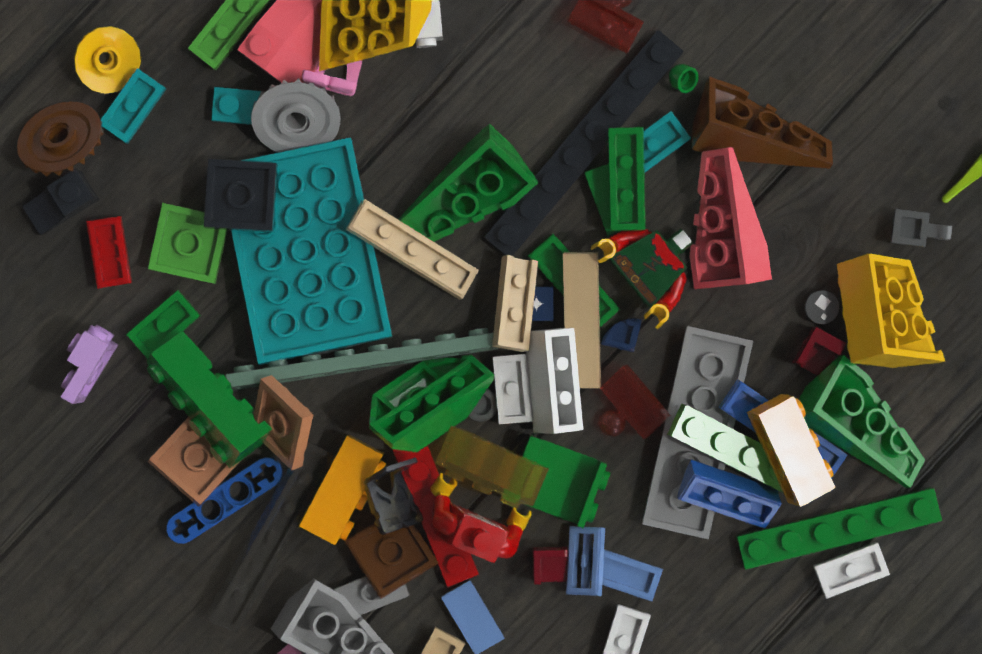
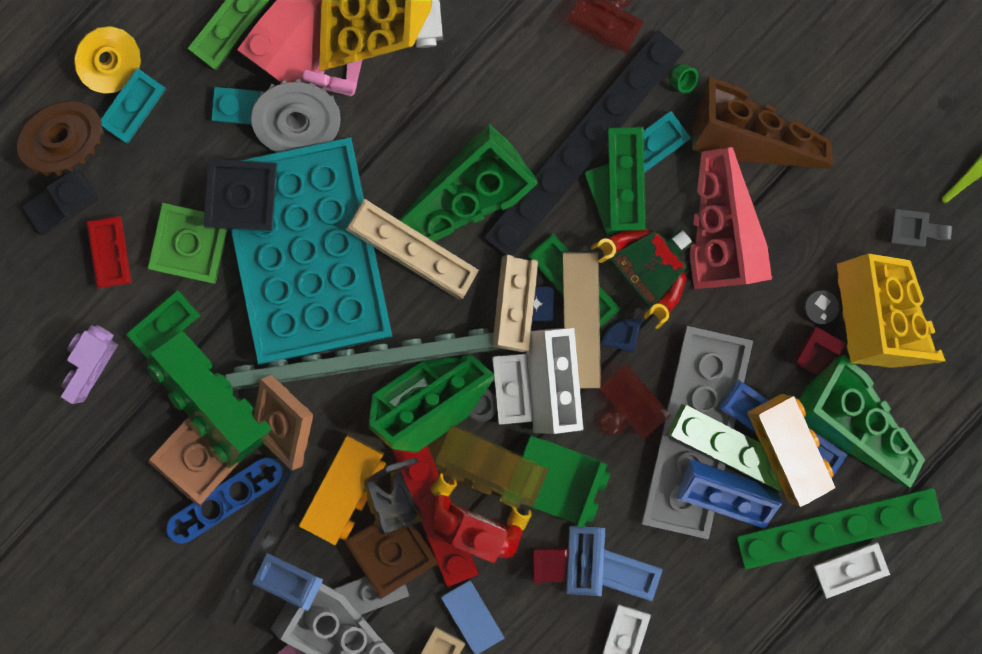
none -> medium blue tile [252,553,323,611]

